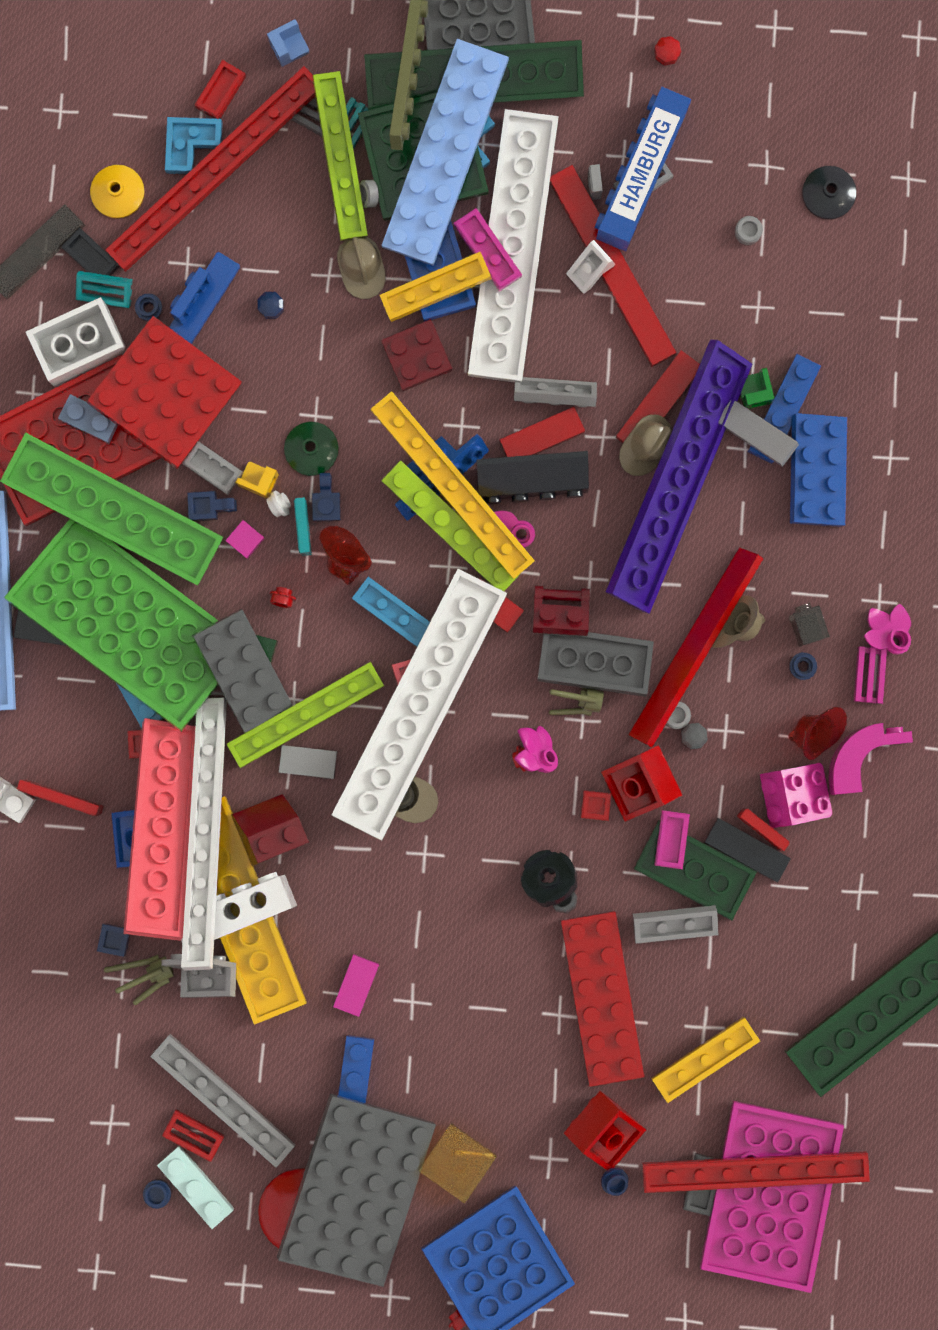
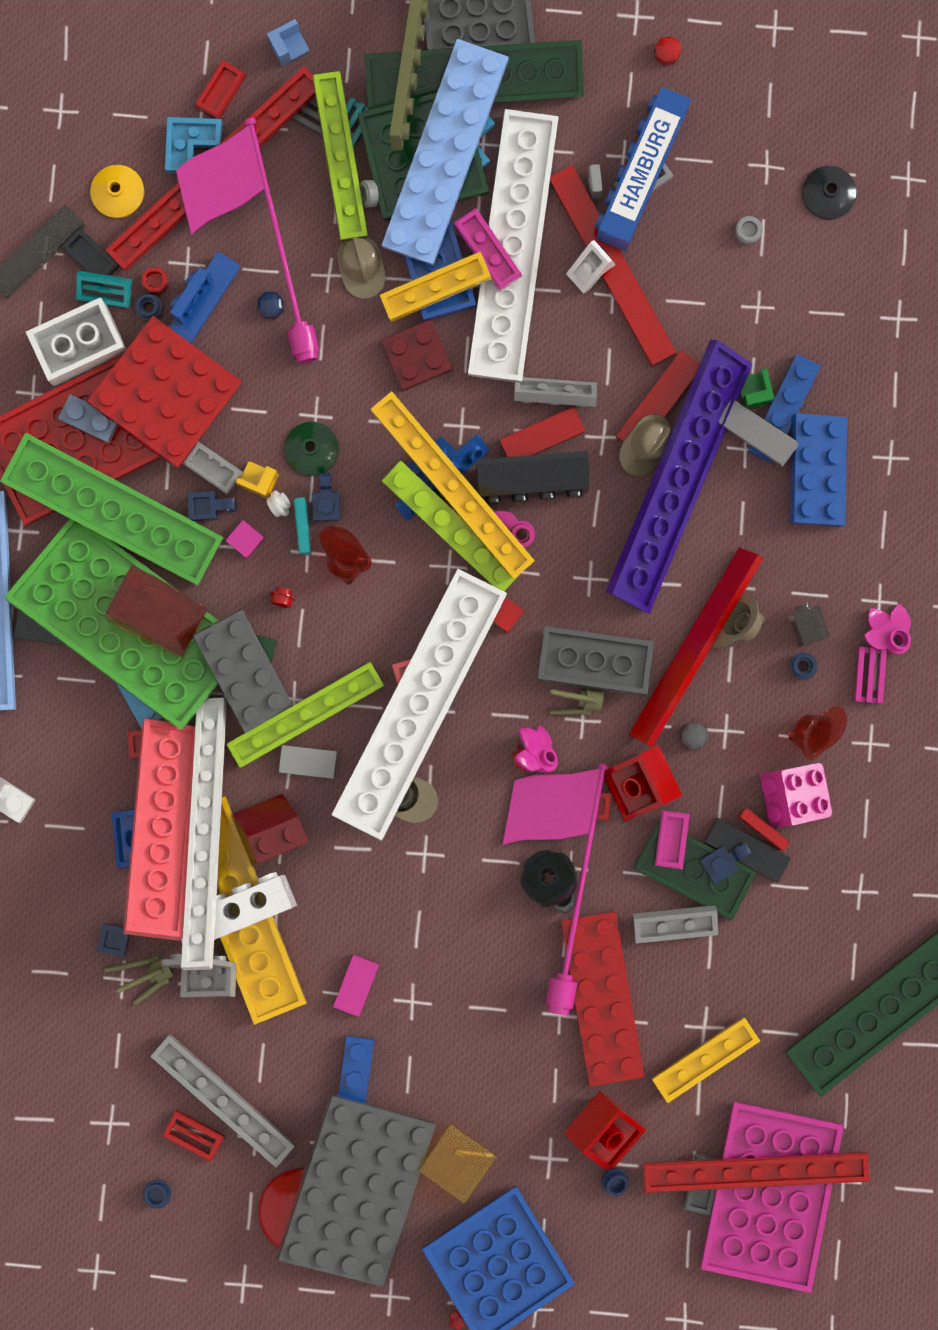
red tile [17,780,104,816] -> none
light aqua plate [157,1145,234,1229] -> none
dark azure plate [352,576,430,647] -> none
dark red plate [533,586,590,636] -> none
light grey tile [666,702,691,729] -> none
dark pink arch [828,723,913,795] -> none
none -> clear red slope [105,565,208,657]
none -> red tile [142,267,169,295]
none -> dark pink flag [176,118,319,364]
none -> dark pink flag [502,763,608,1016]
none -> dark blue plate [700,843,751,884]

